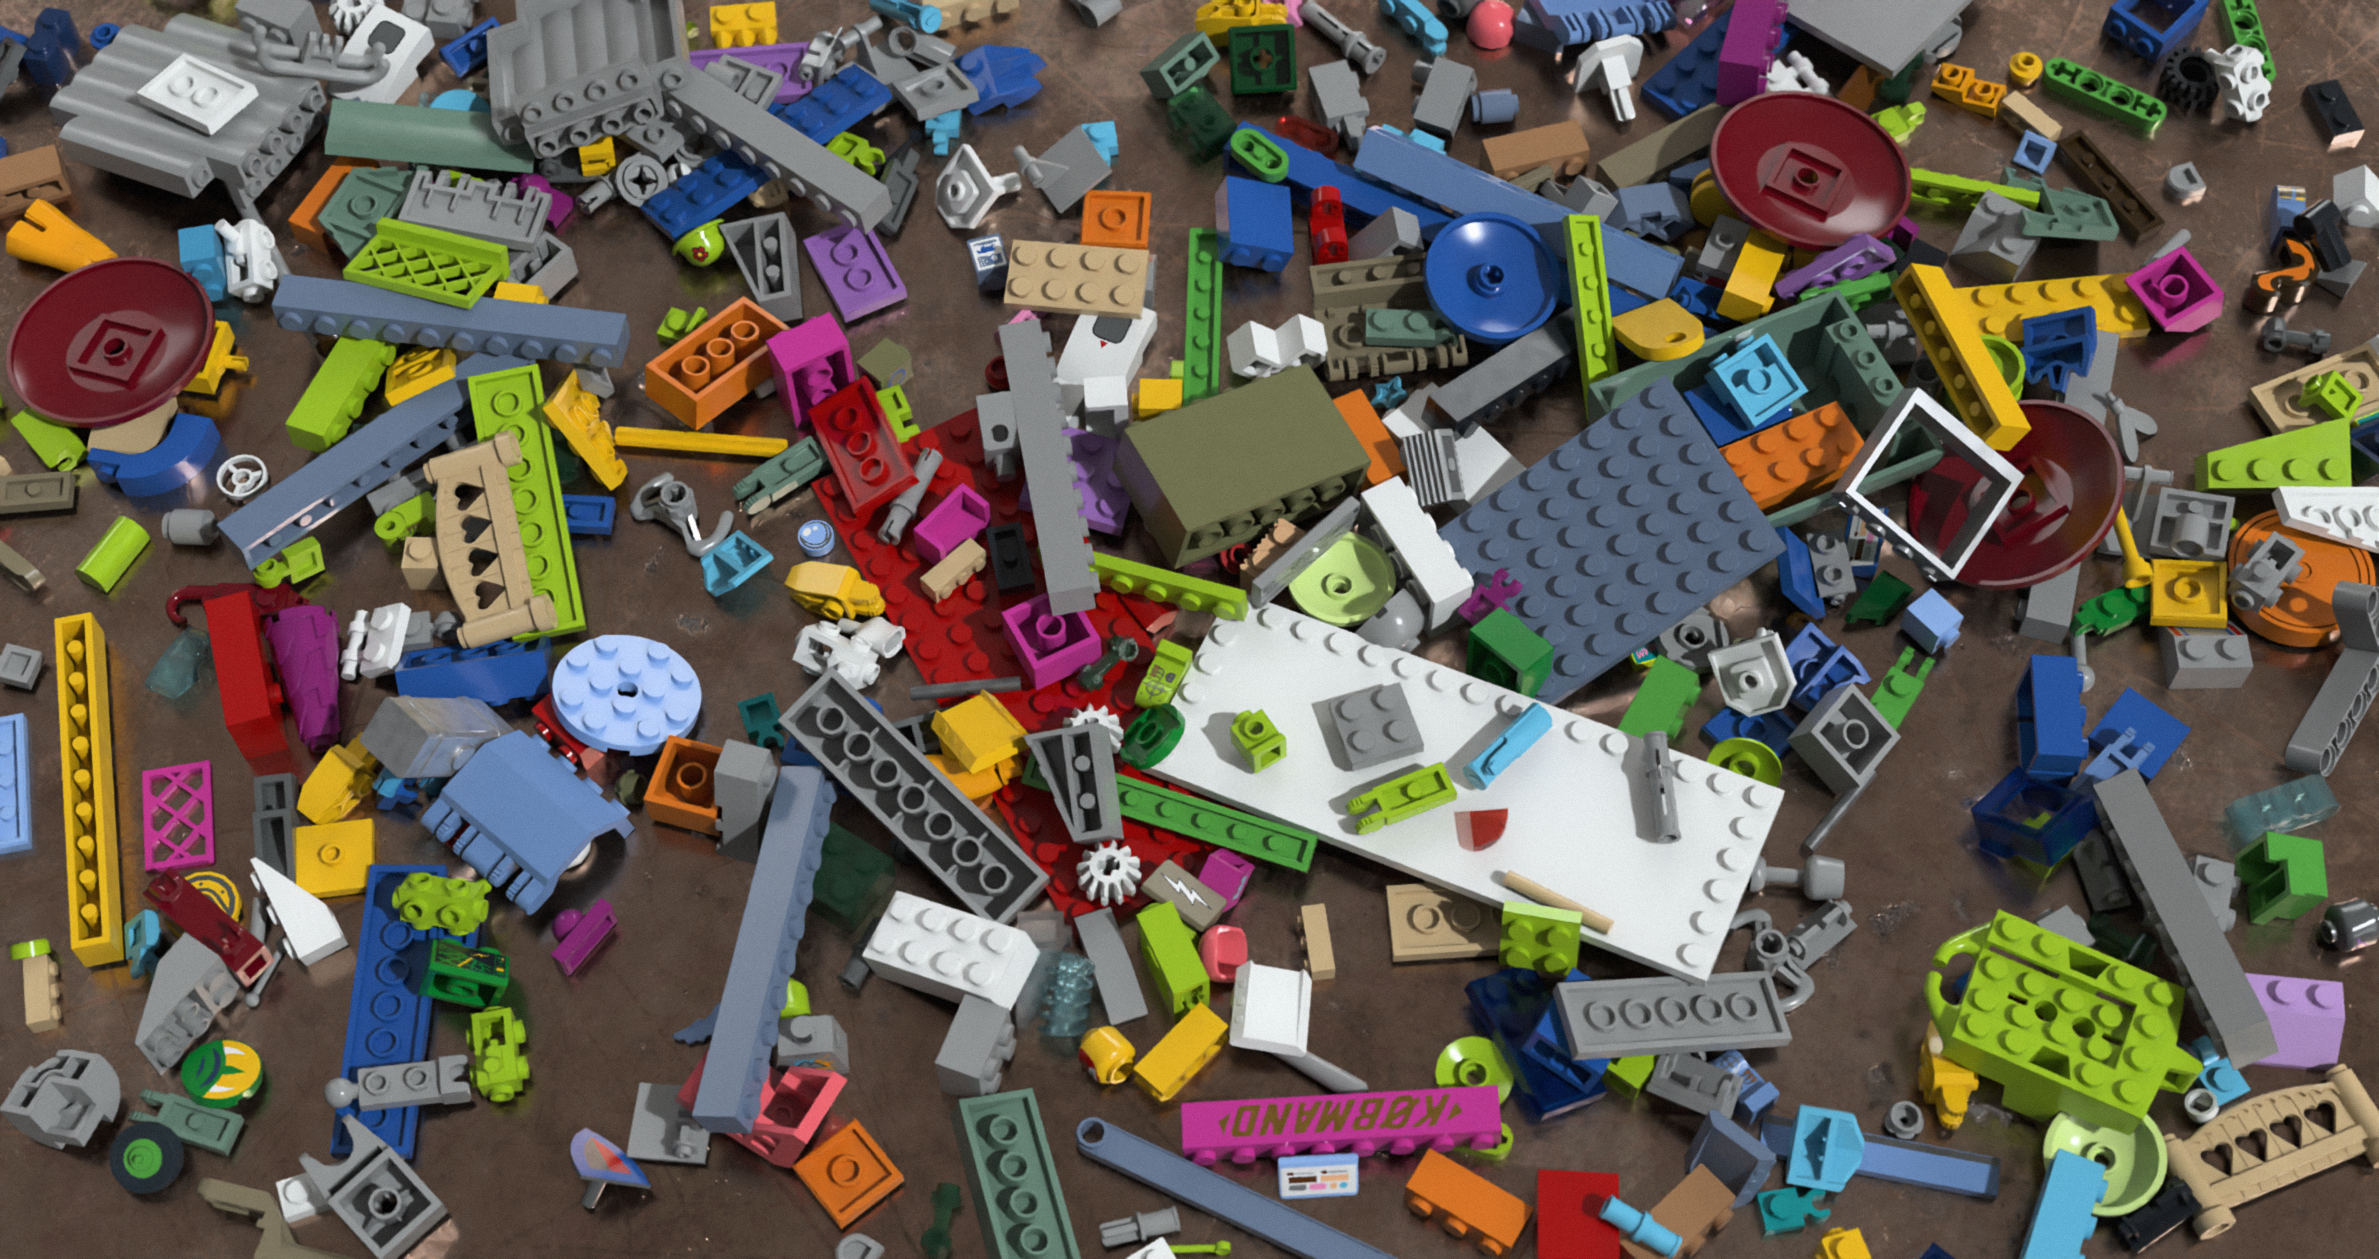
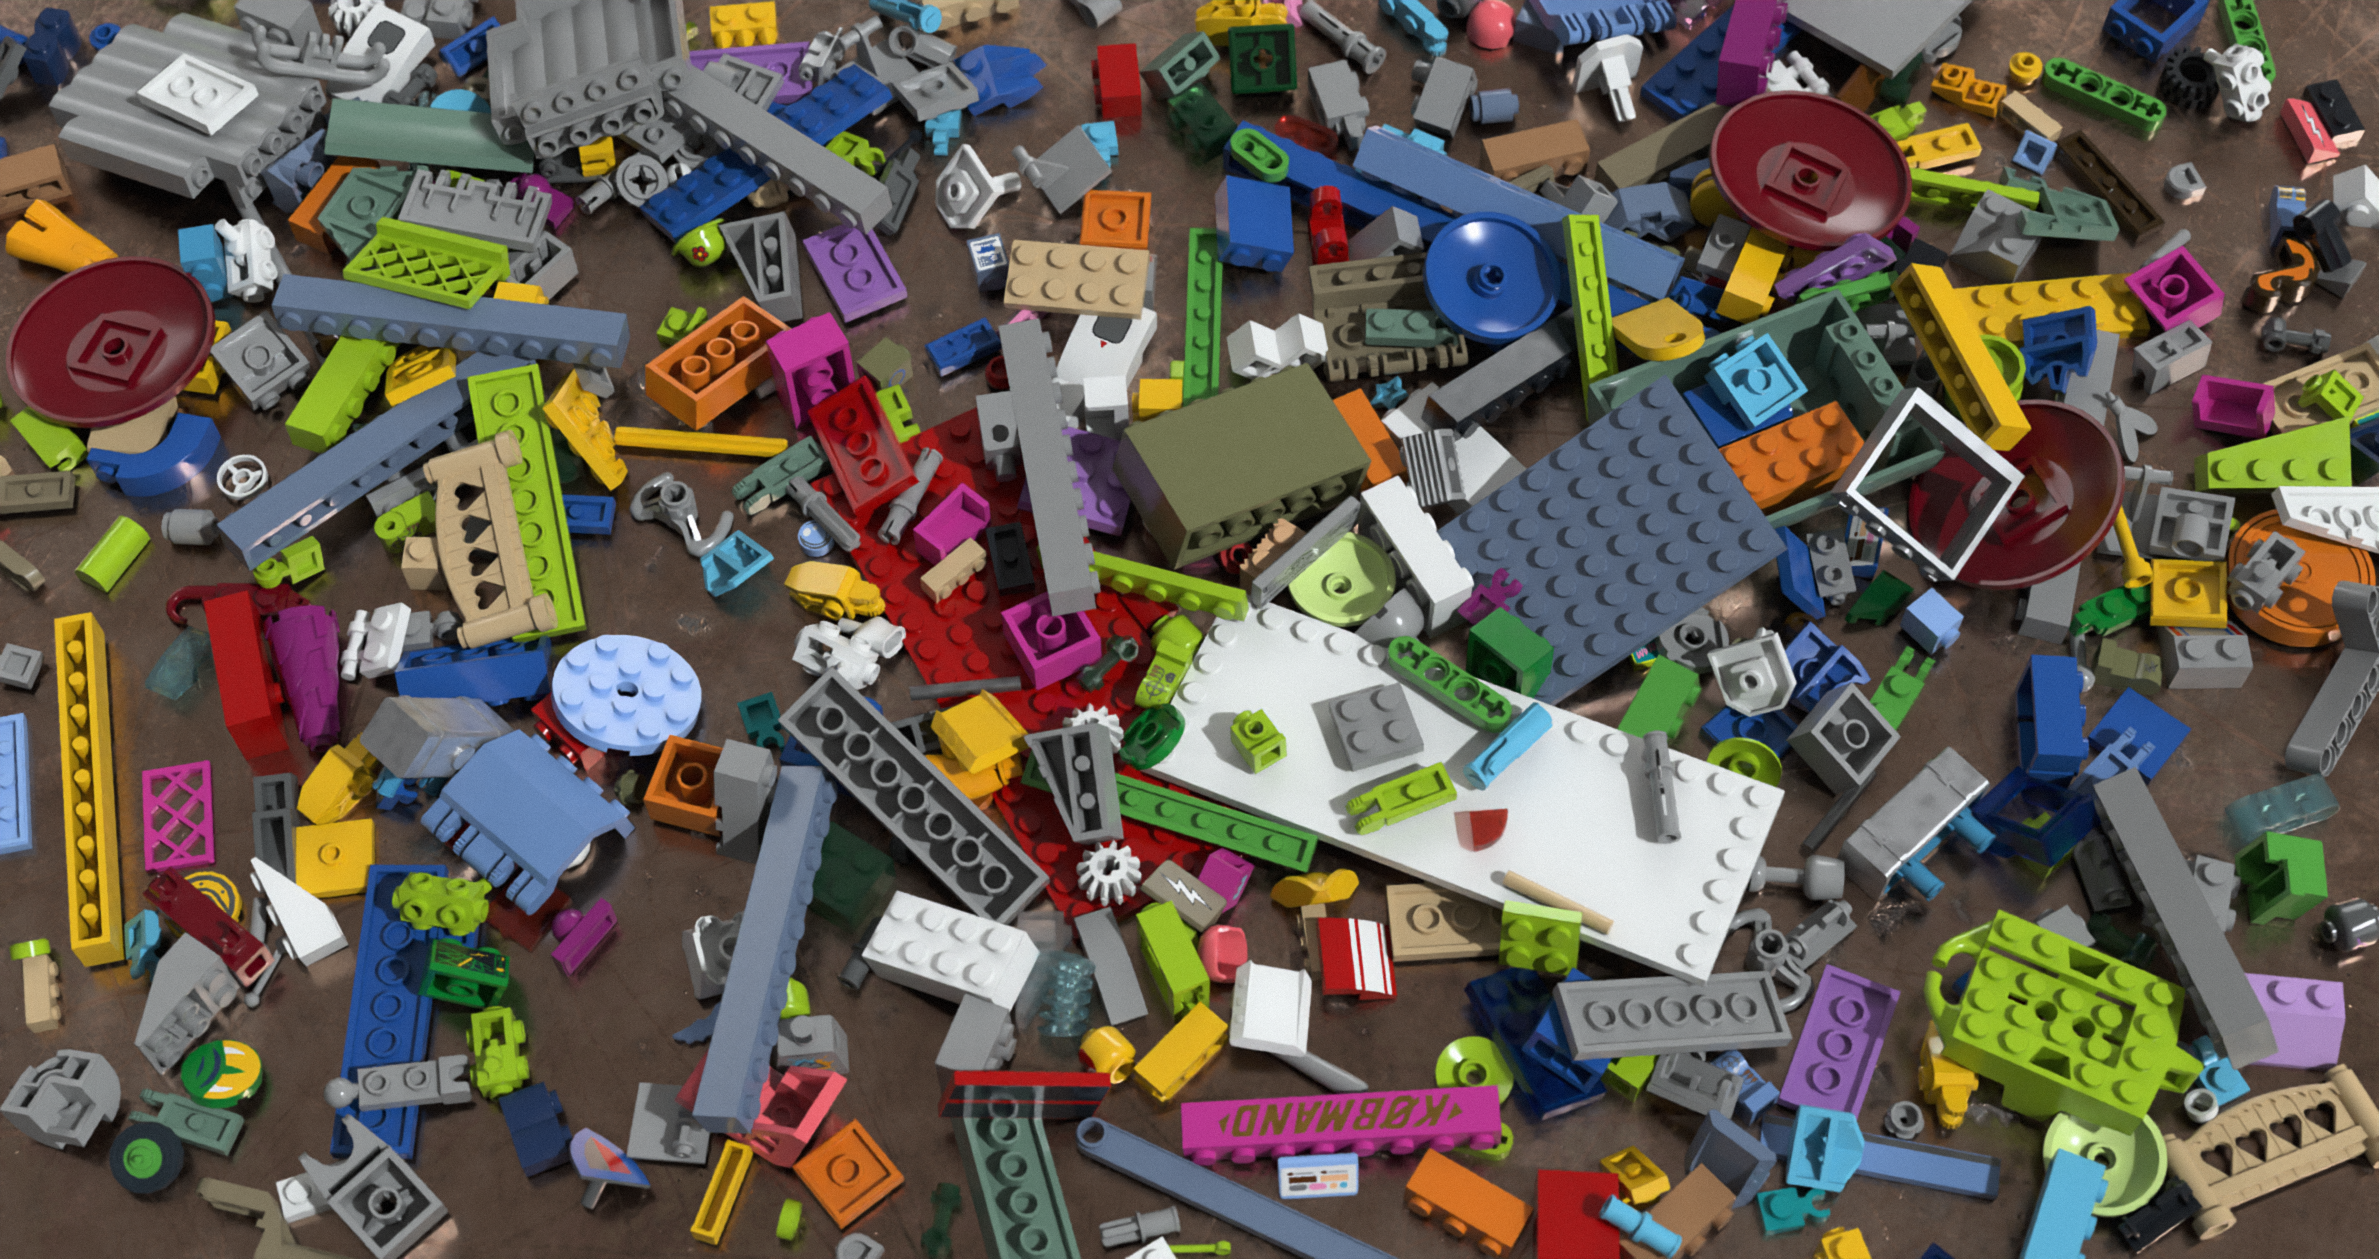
none -> light grey plate [209,310,311,411]
none -> sand blue slope [260,128,337,213]
none -> dark grey bar [383,63,438,106]
none -> clear red piece [485,868,572,951]
none -> dark blue brick [499,1082,573,1177]
none -> white slope [682,911,744,999]
none -> yellow piece [690,1139,753,1245]
none -> lime tile [776,1198,802,1241]
none -> light grey axle [786,476,861,552]
none -> blue plate [924,317,1002,377]
none -> tile [937,1071,1111,1119]
none -> red brick [1091,43,1142,119]
none -> lime head [1150,614,1204,660]
none -> yellow hat [1270,868,1359,908]
none -> red slope [1316,917,1397,1000]
none -> bright green beam [1388,636,1512,733]
none -> yellow slope [1599,1145,1671,1211]
none -> medium lavender plate [1777,964,1900,1120]
none -> flat silver piece [1837,747,1996,902]
none -> yellow hinge [1897,123,1982,169]
none -> olive leg [2091,638,2164,695]
none -> light grey hinge [2132,320,2212,395]
none -> dark pink panel [2192,374,2275,439]
none -> coral slope [2280,98,2340,164]

